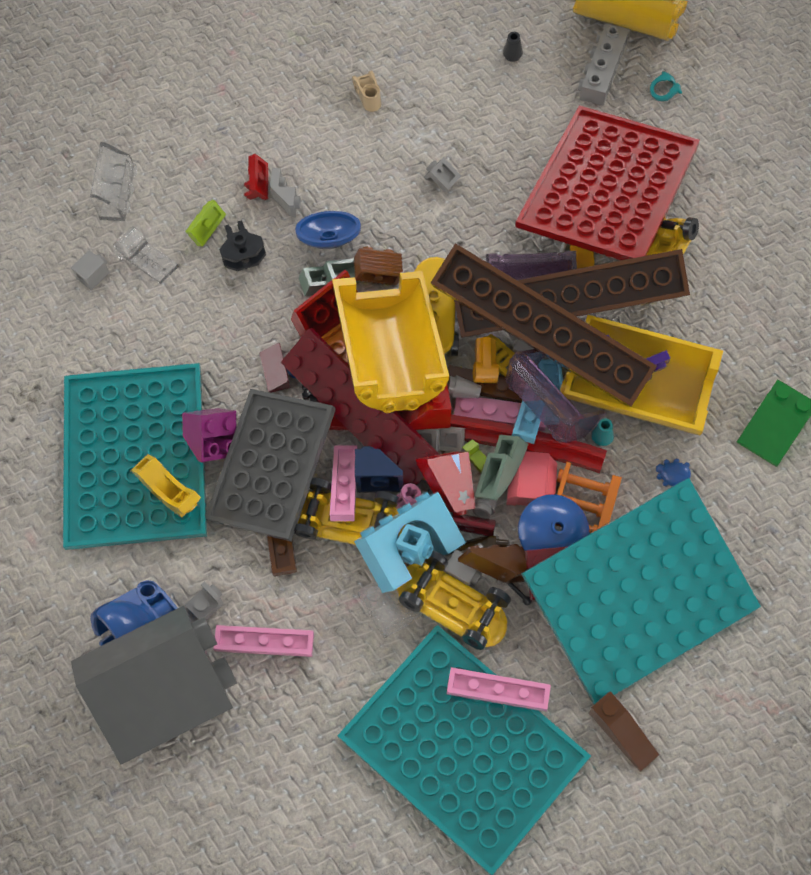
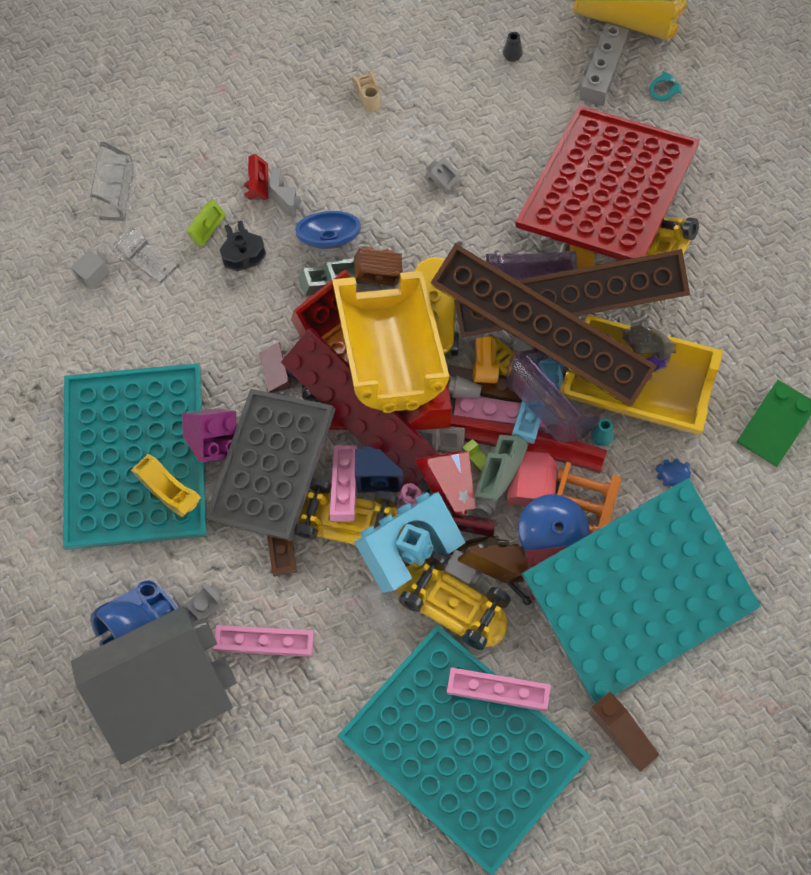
none -> clear smoke slope [622,326,676,360]

